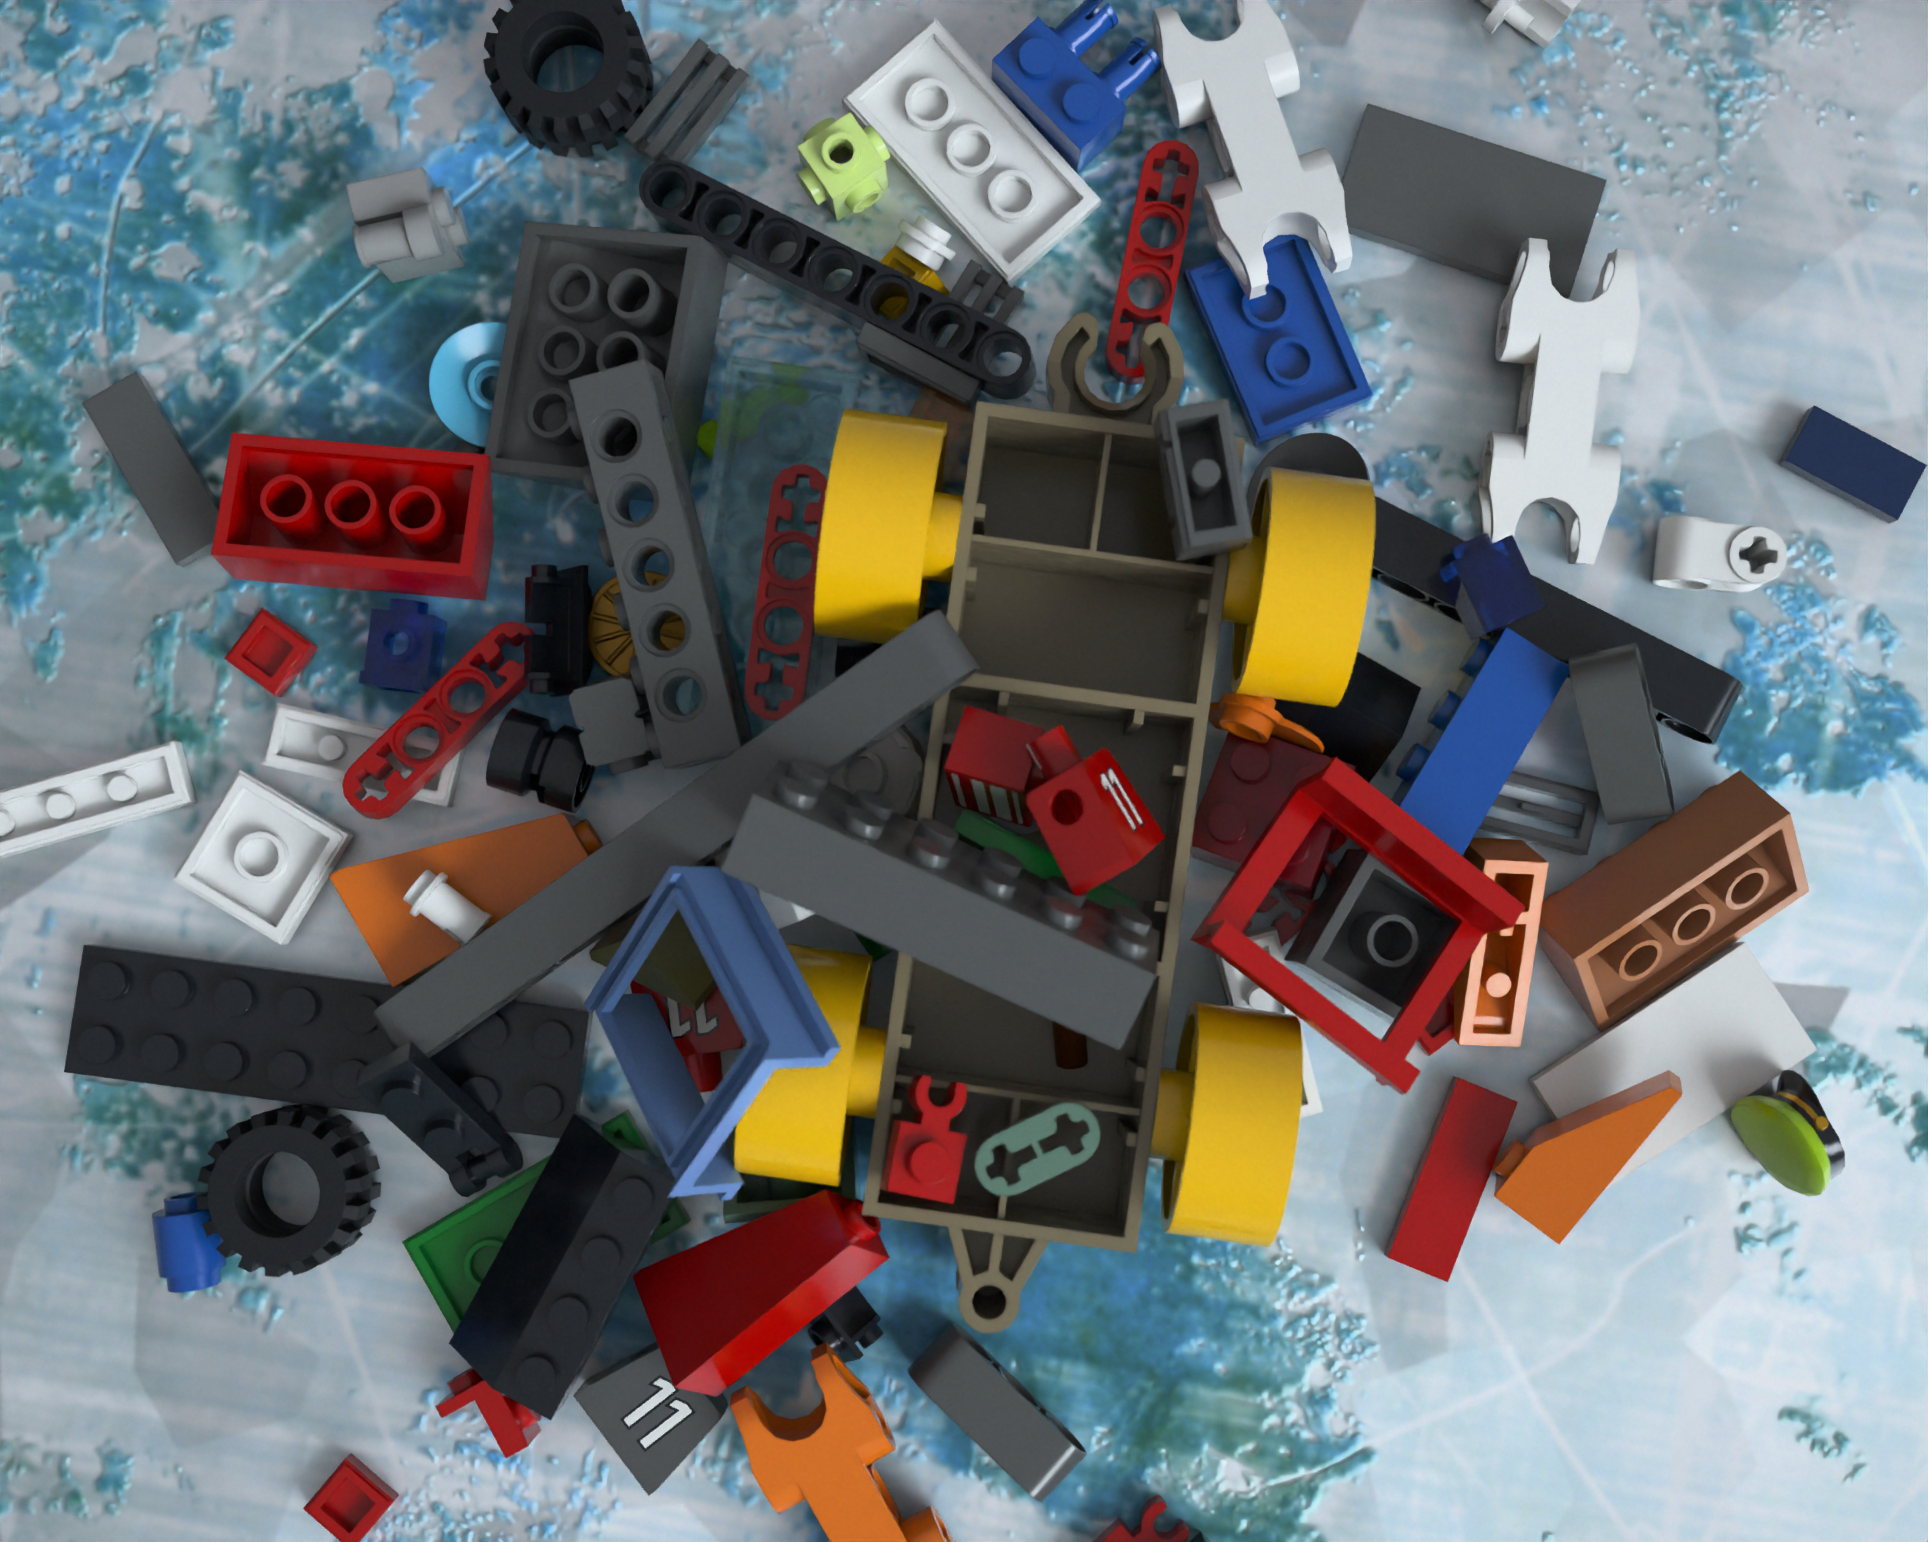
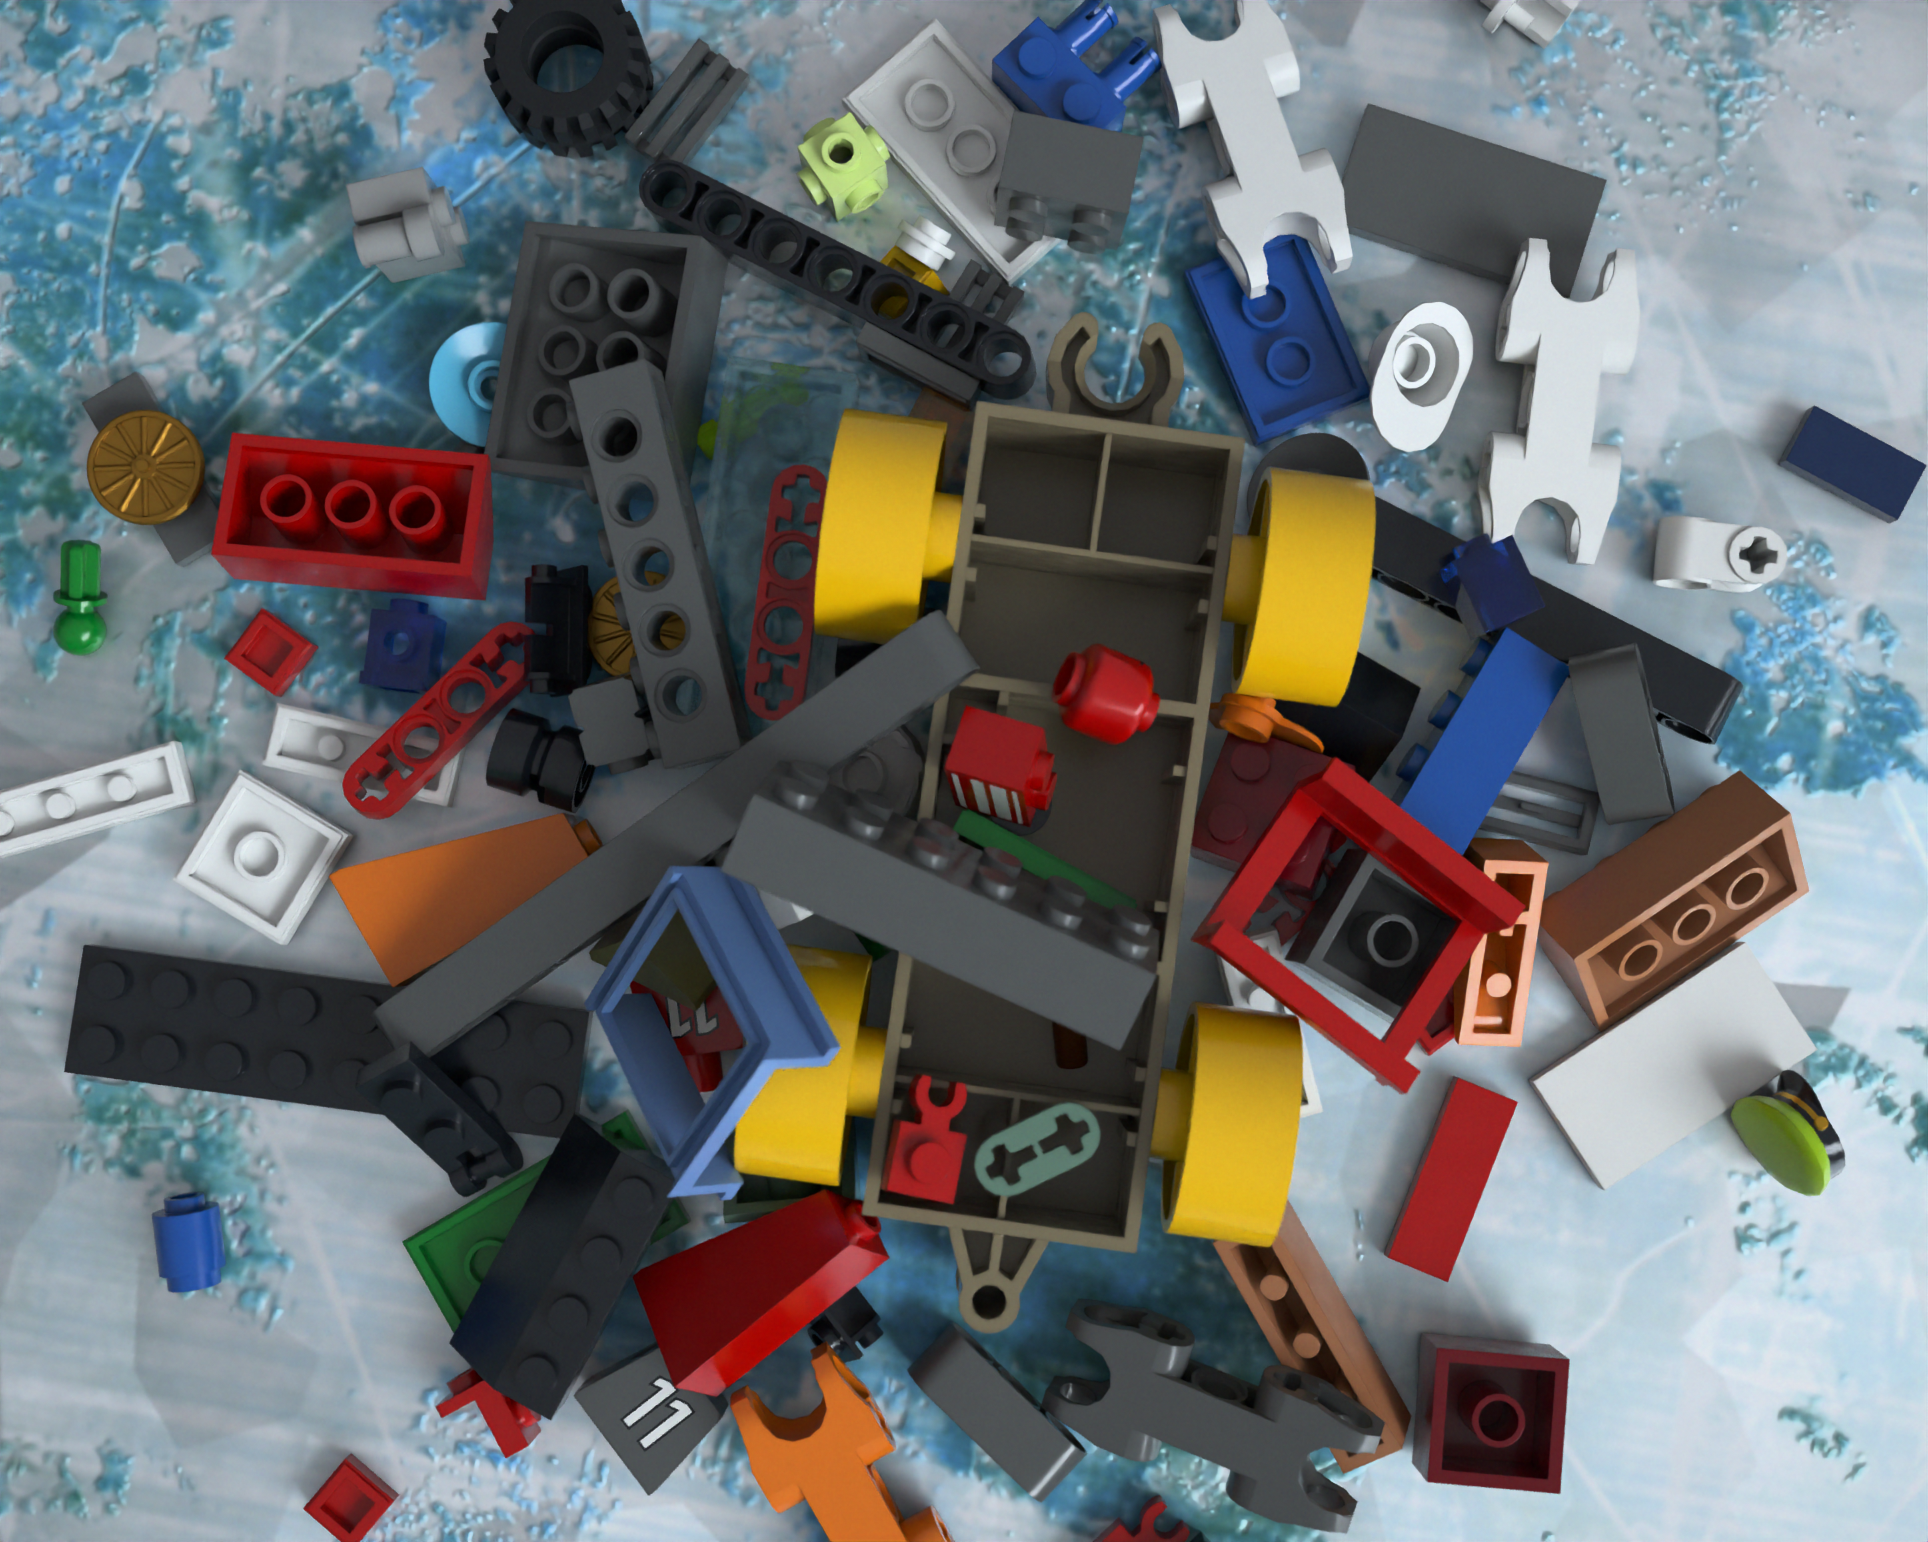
black tyre [196,1104,381,1277] -> none
white pin [403,869,492,947] -> none
red torso [1025,724,1166,897] -> none
red beam [1105,140,1199,384] -> none
dark grey brick [1153,399,1253,560] -> none
orange slope [1492,1070,1683,1244] -> none
none -> green axle [53,539,108,656]
none -> pearl gold wheel [87,410,205,525]
none -> dark grey brick [994,110,1144,254]
none -> dark grey piece [1041,1298,1385,1533]
none -> red head [1051,643,1160,745]
none -> nougat brick [1212,1198,1412,1474]
none -> white piece [1368,301,1473,452]
none -> dark red brick [1412,1333,1570,1494]

